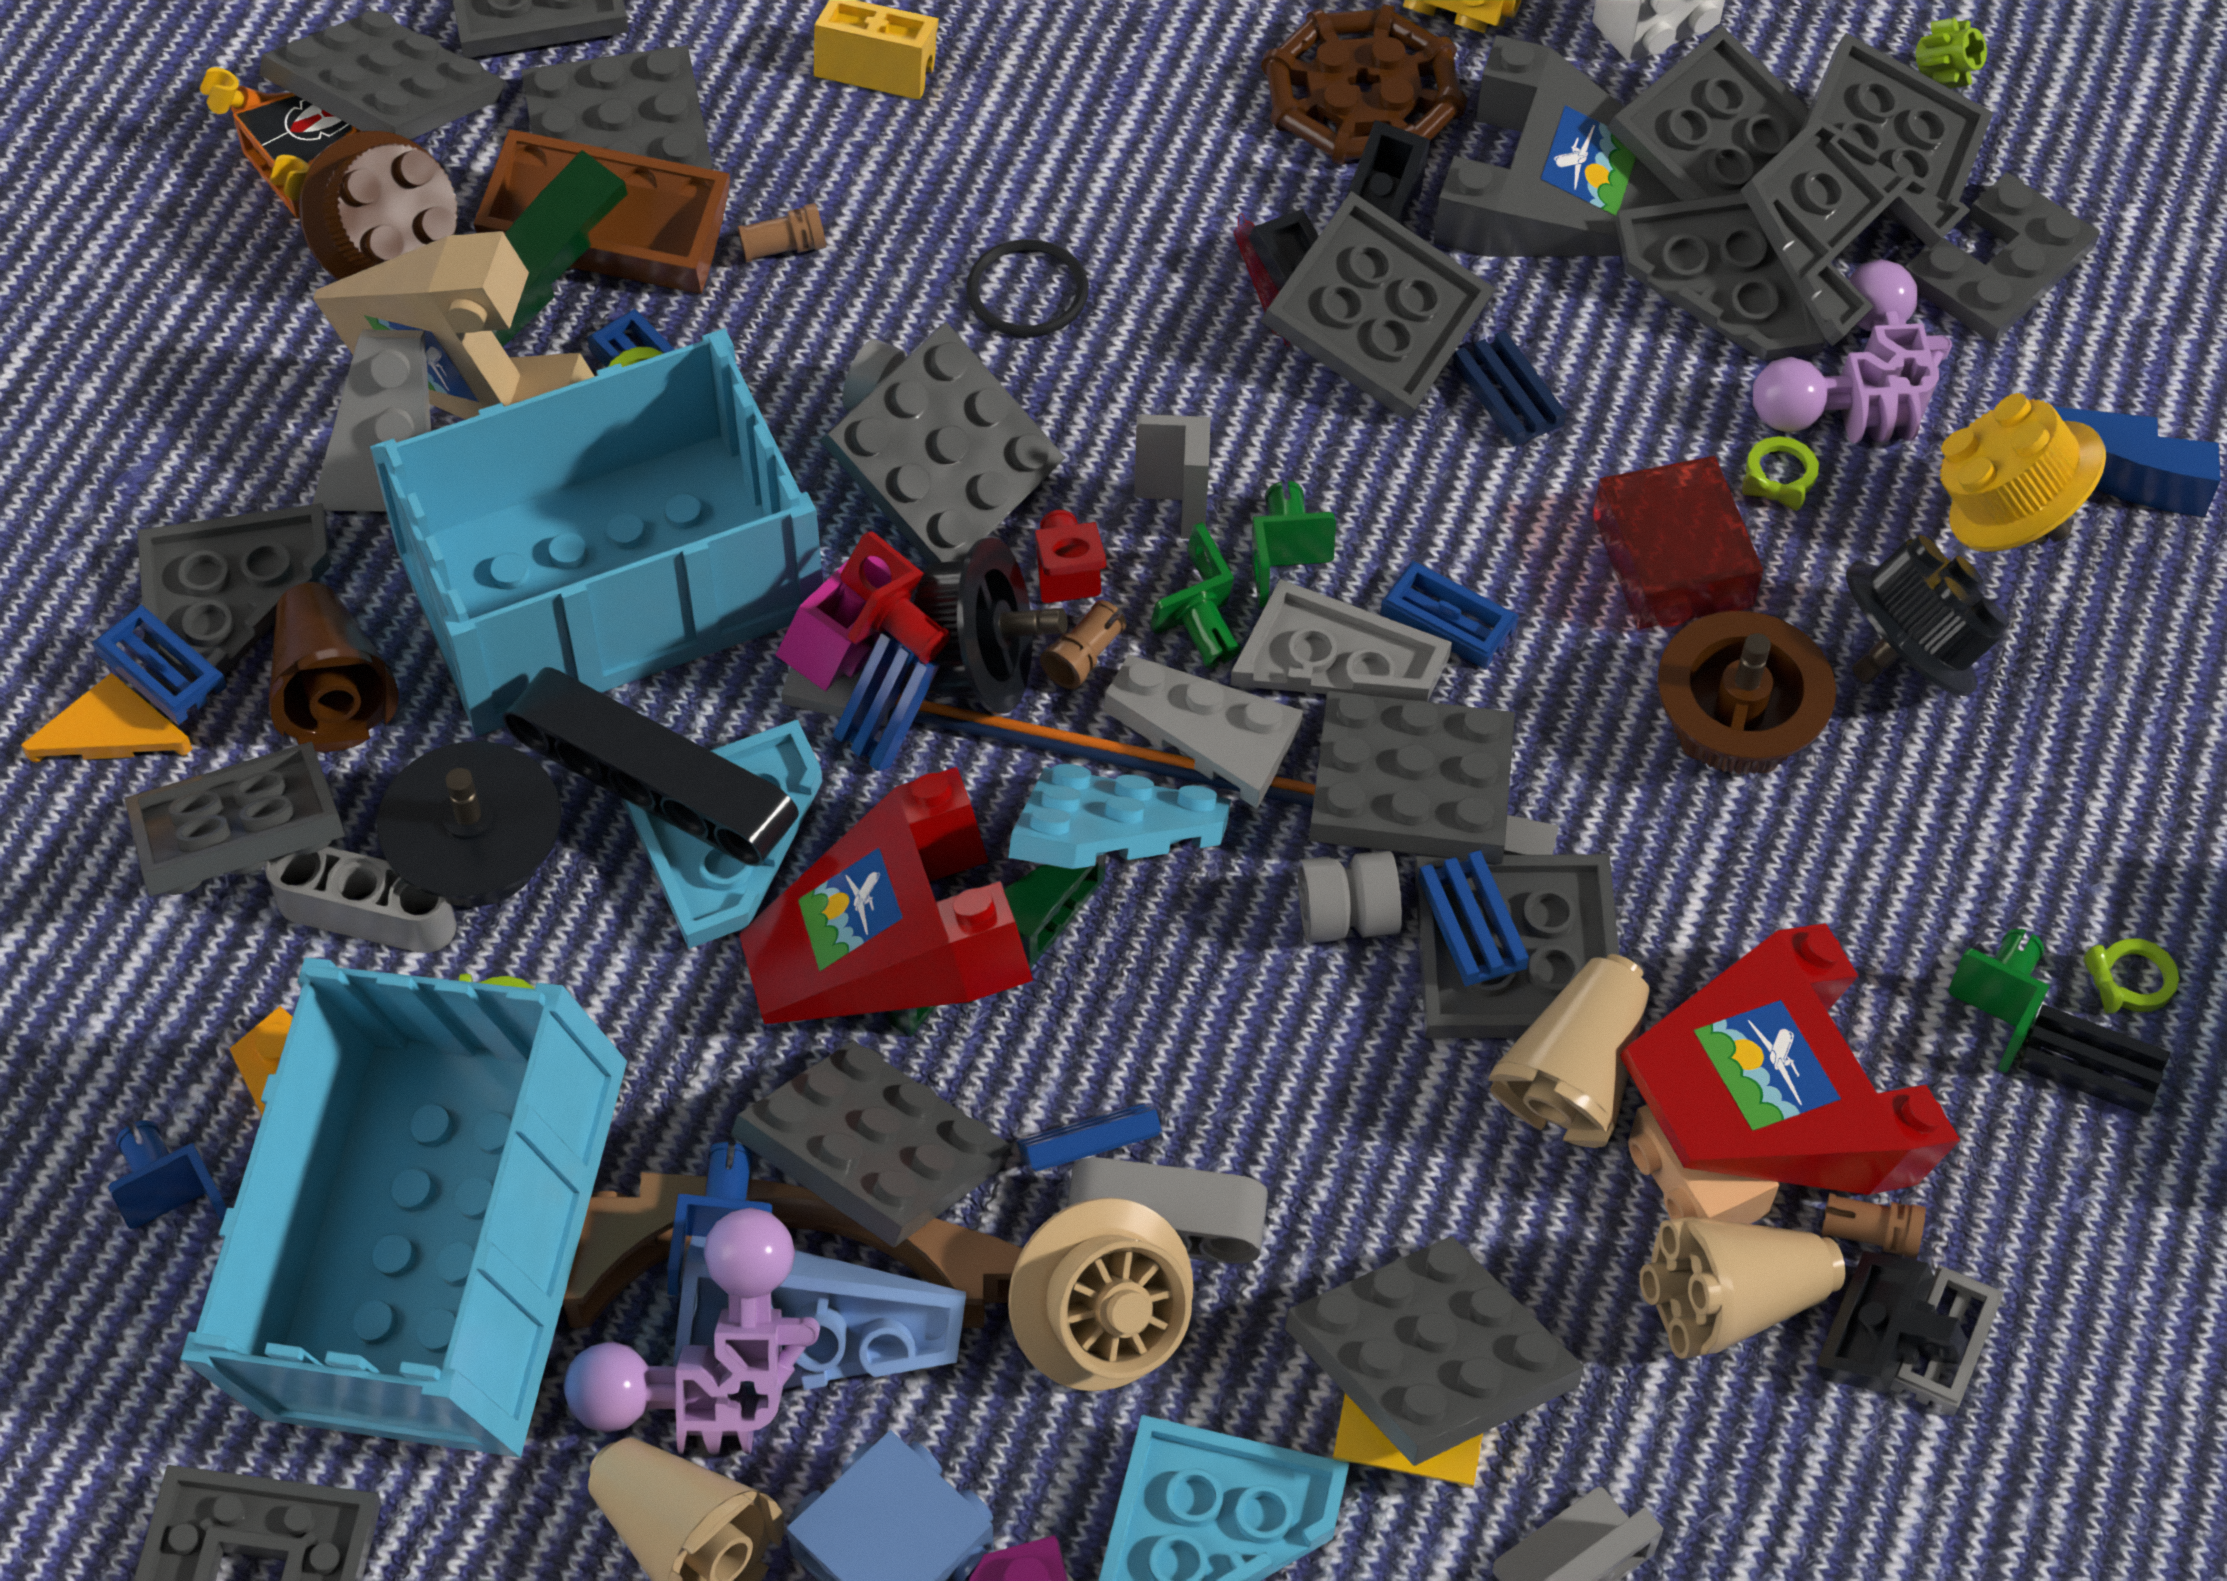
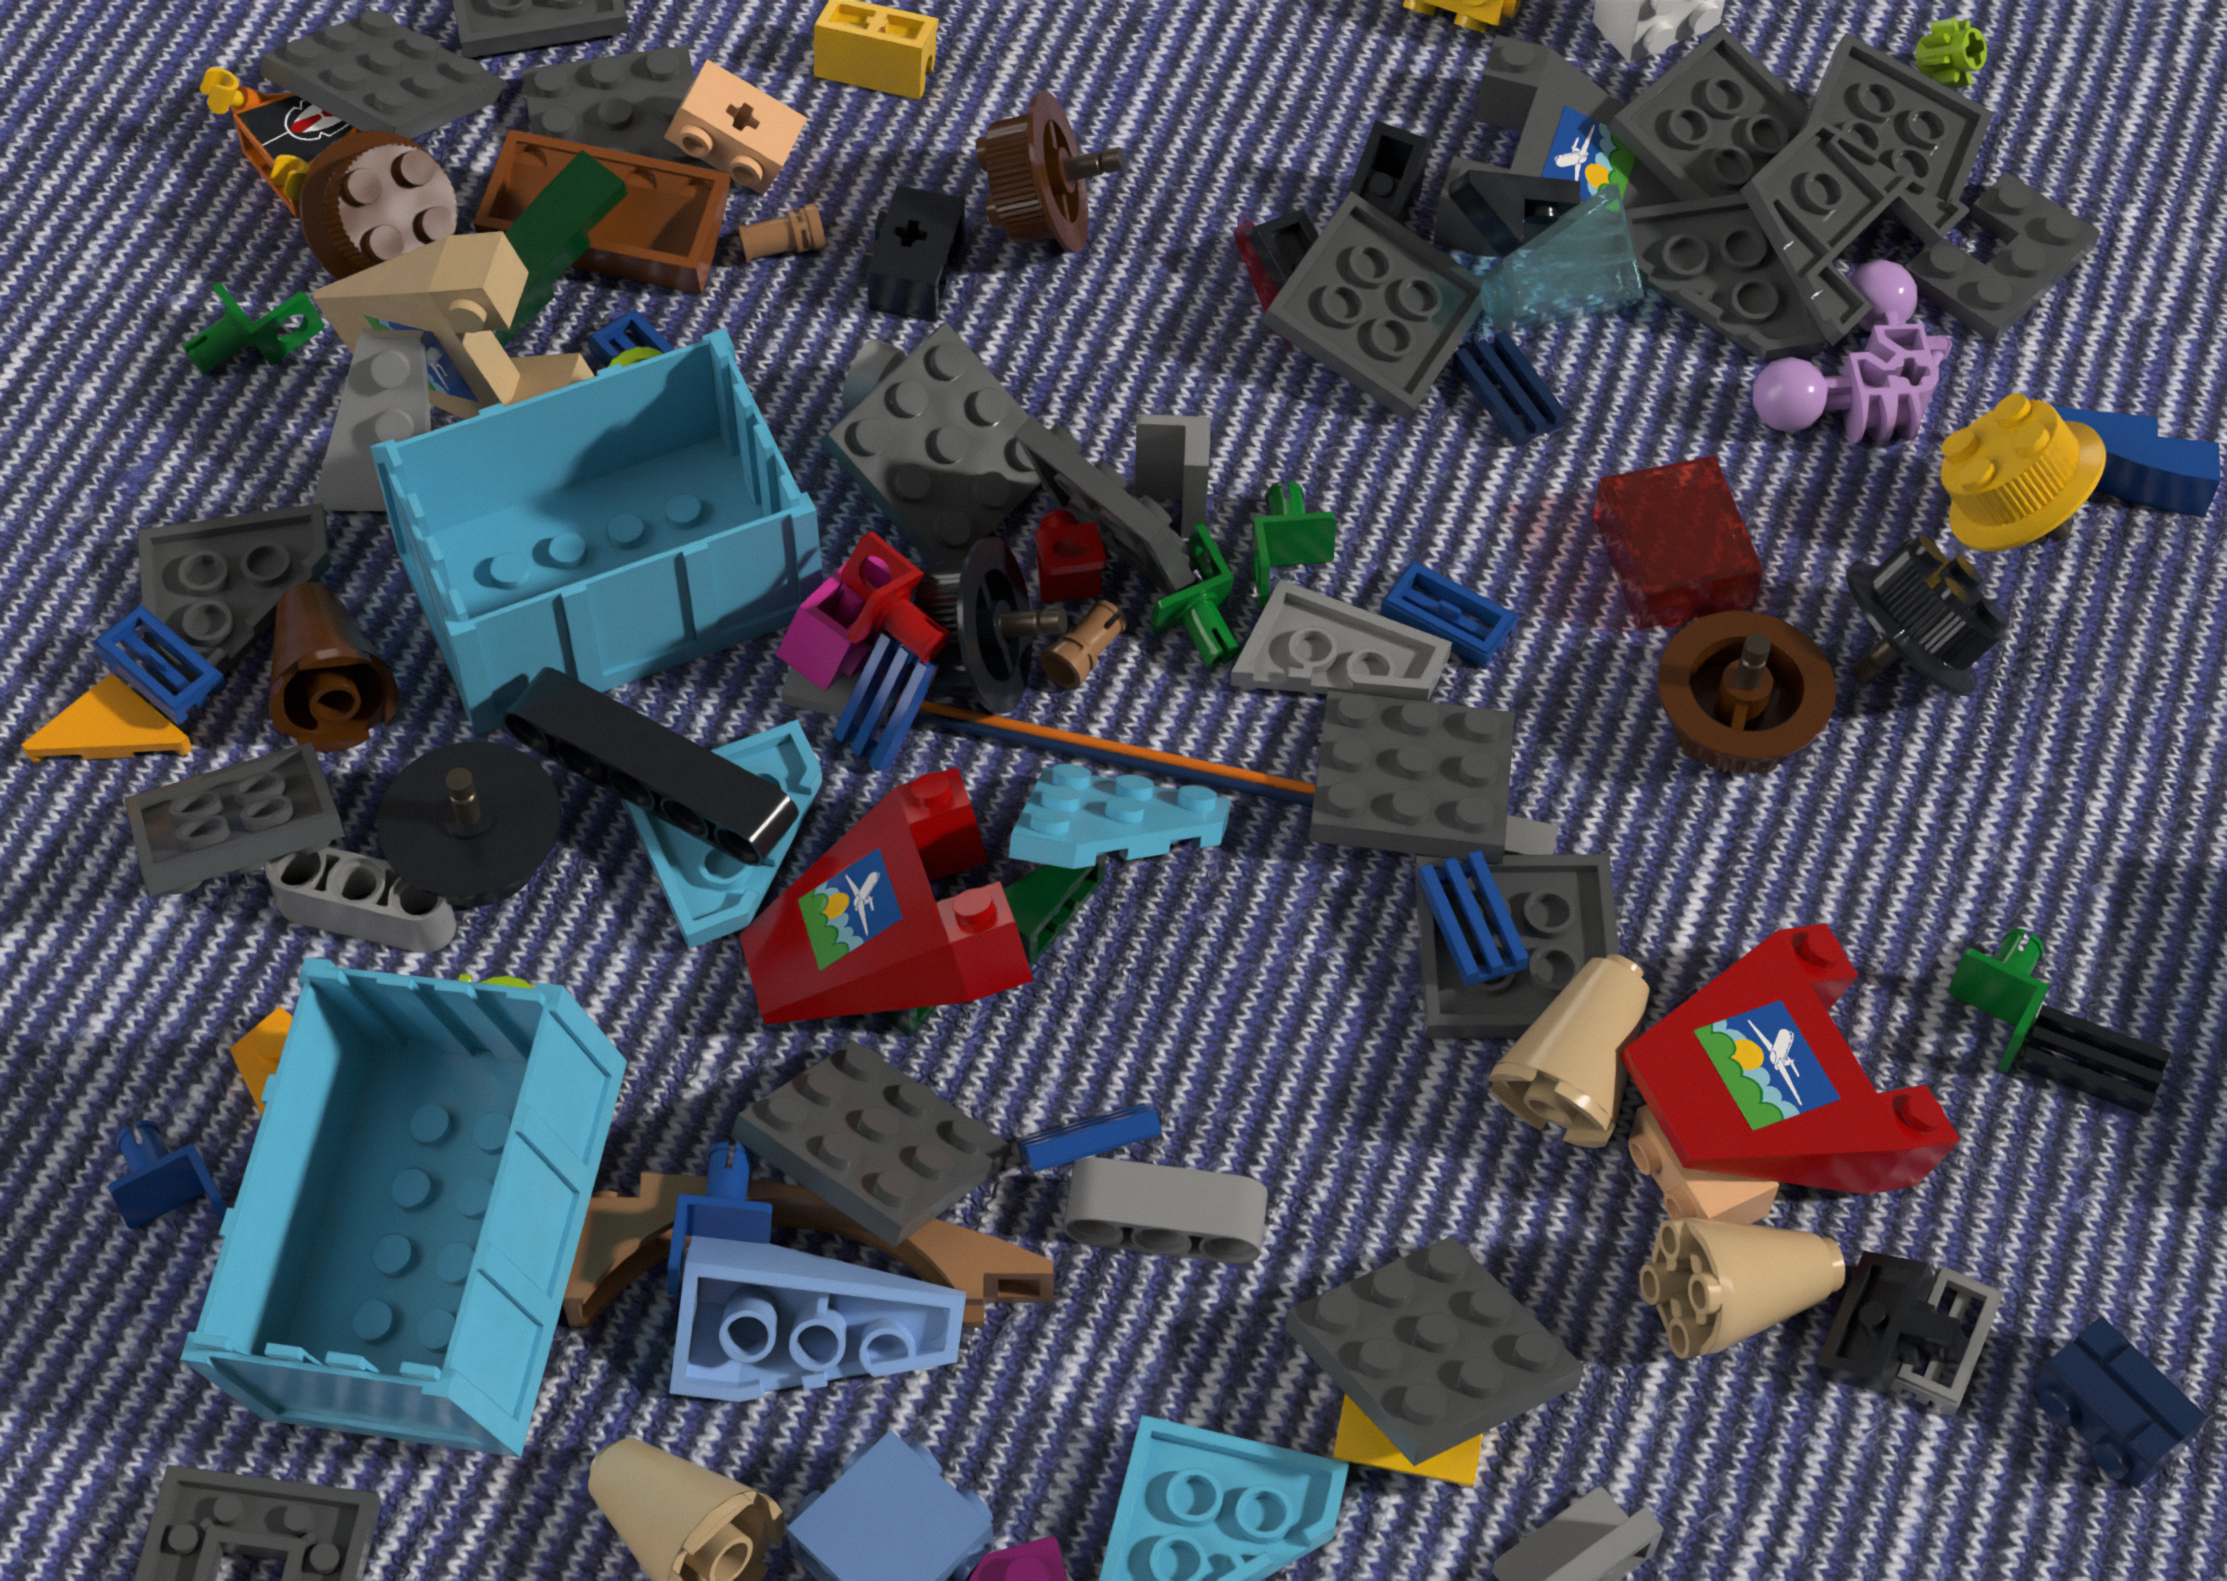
lavender piece [563,1207,820,1454] -> none
black tyre [966,239,1089,337] -> none
tan piece [1008,1197,1193,1391] -> none
light grey wing [1104,654,1303,809] -> none
reddish brown plate [1261,4,1468,165] -> none
light grey wheel [1298,851,1402,943] -> none
lime piece [1742,436,1819,511] -> none
medium nougat pin [1821,1193,1926,1260] -> none
lime piece [2083,938,2179,1014] -> none
none -> green bracket [181,282,325,376]
none -> light nougat brick [663,59,807,195]
none -> black brick [860,185,966,323]
none -> reddish brown piece [976,91,1126,253]
none -> dark grey plate [1014,416,1198,596]
none -> black slope [1449,170,1580,257]
none -> clear light blue slope [1481,184,1645,333]
none -> dark blue brick [2033,1316,2208,1489]

